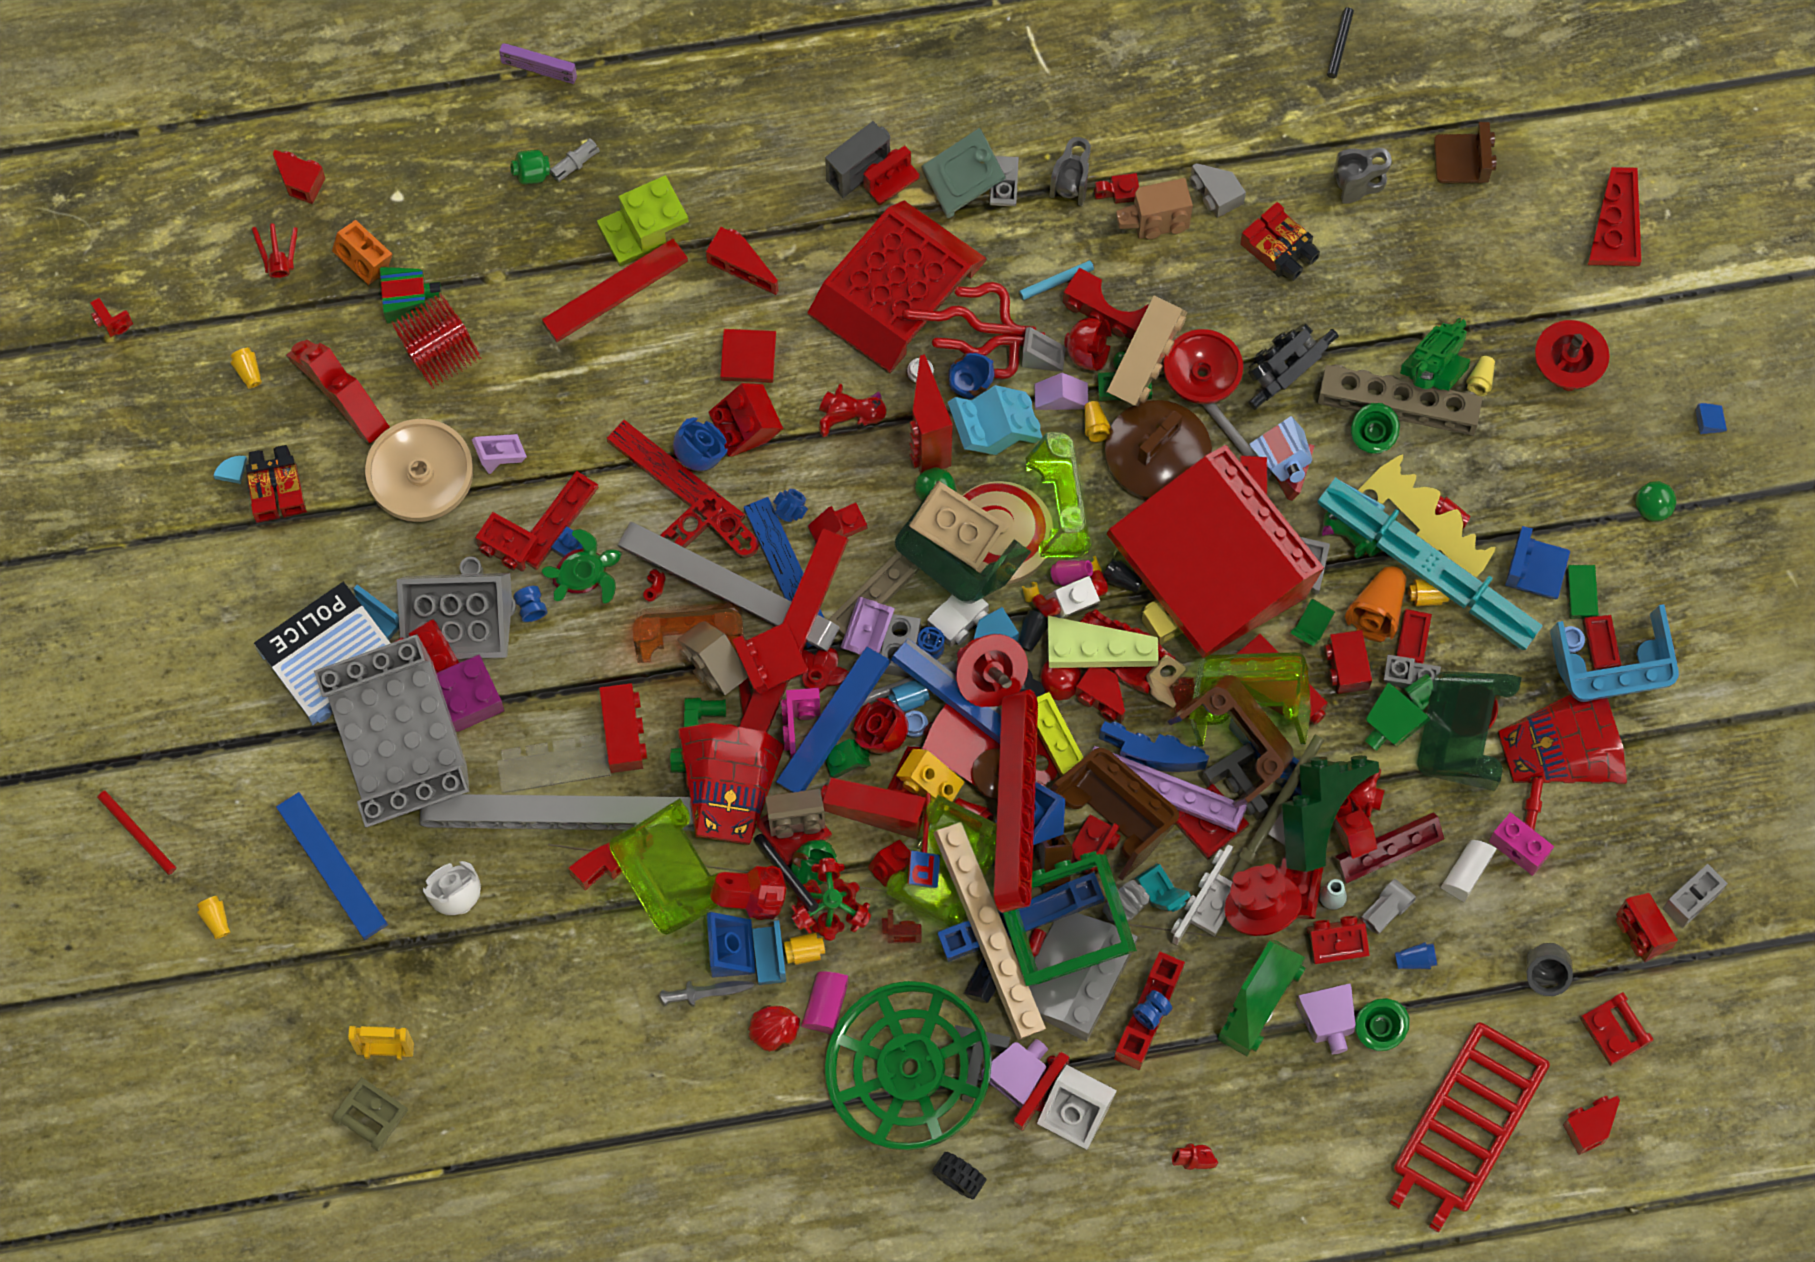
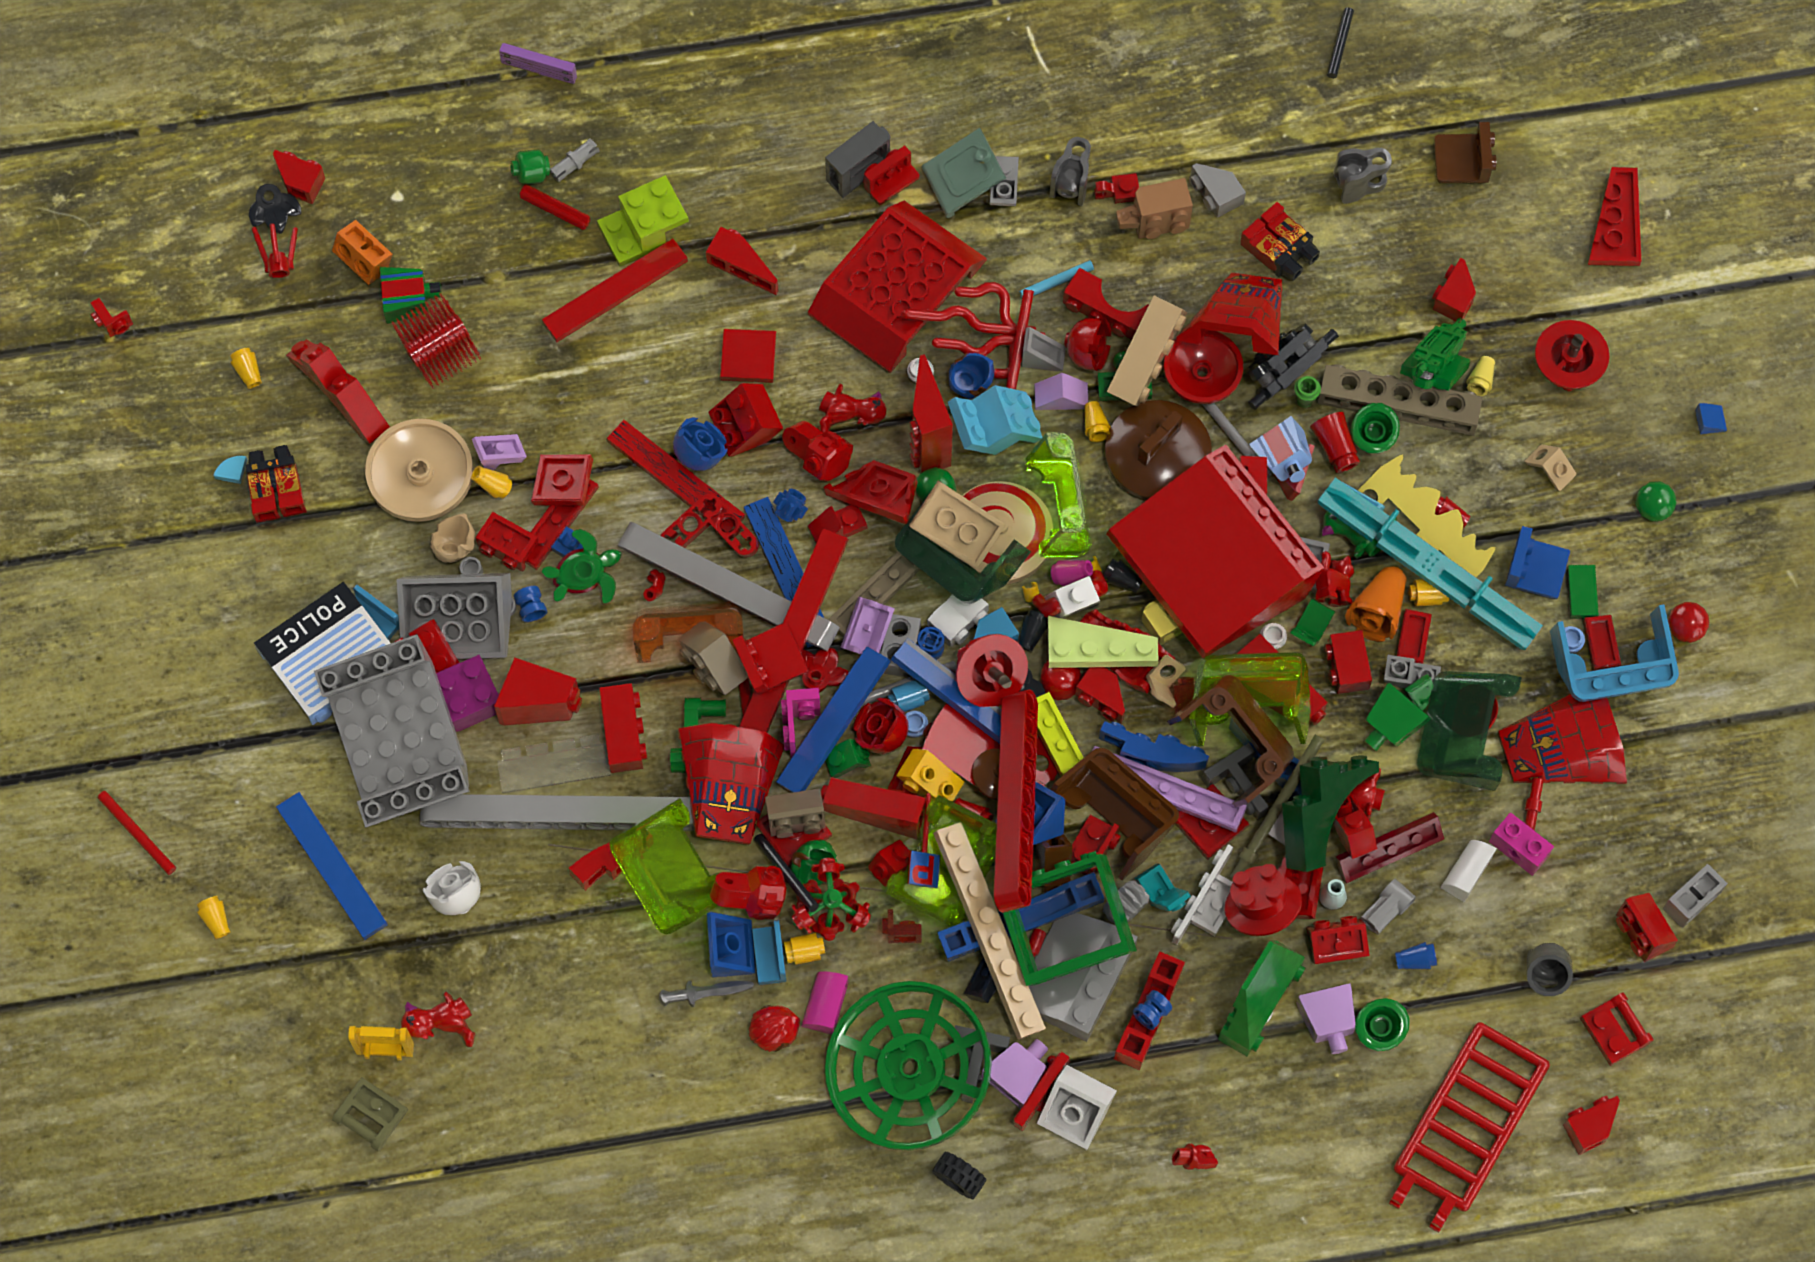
none -> black plate [249,184,301,234]
none -> red animal [401,992,476,1047]
none -> tan hair [430,513,475,563]
none -> yellow cone [471,466,512,499]
none -> red slope [494,657,582,726]
none -> red axle [519,184,591,230]
none -> red tile [531,454,593,505]
none -> red piece [782,421,853,482]
none -> red wing [823,460,918,524]
none -> red bar [1006,289,1034,390]
none -> red wedge [1176,273,1283,355]
none -> white plate [1260,623,1287,650]
none -> bright green cone [1294,376,1321,408]
none -> red plant [1310,412,1360,473]
none -> red animal [1316,551,1354,607]
none -> red slope [1432,258,1476,321]
none -> tan bracket [1525,444,1576,491]
none -> red hair [1668,602,1710,643]

